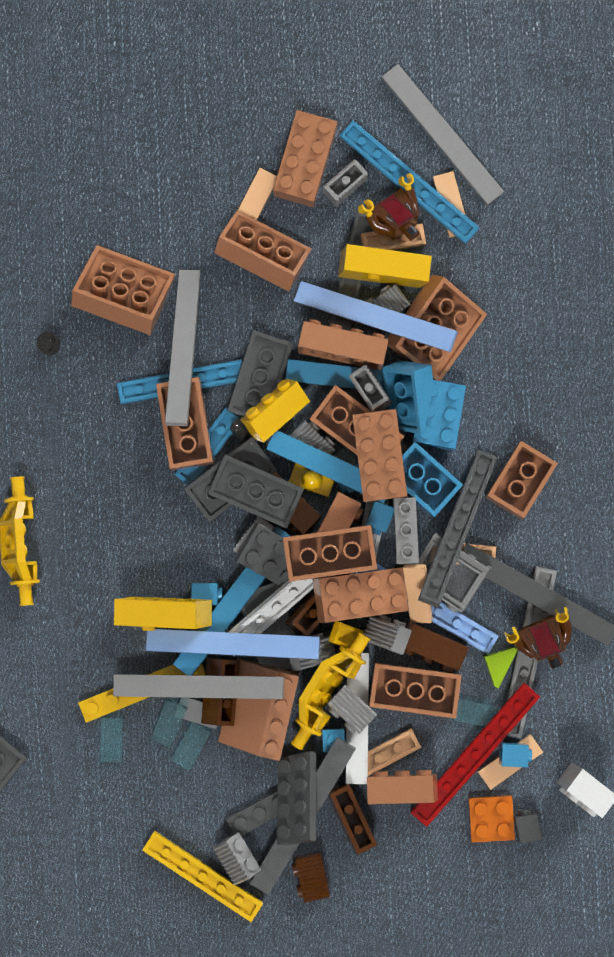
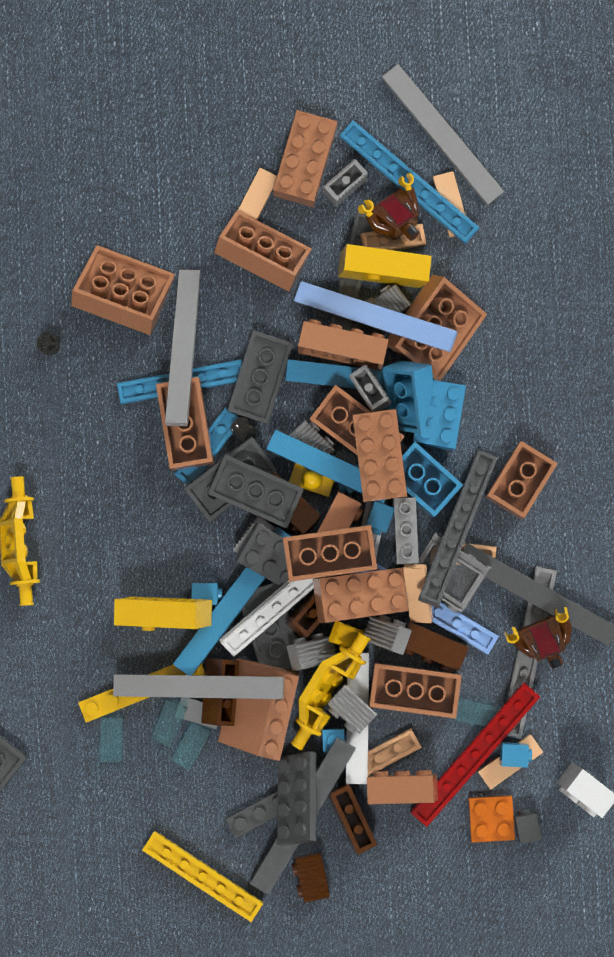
light blue tile [146,629,320,660] -> none
light grey brick [213,832,261,885] -> none
yellow brick [241,379,310,443] -> none
lime slope [483,647,518,688] -> none

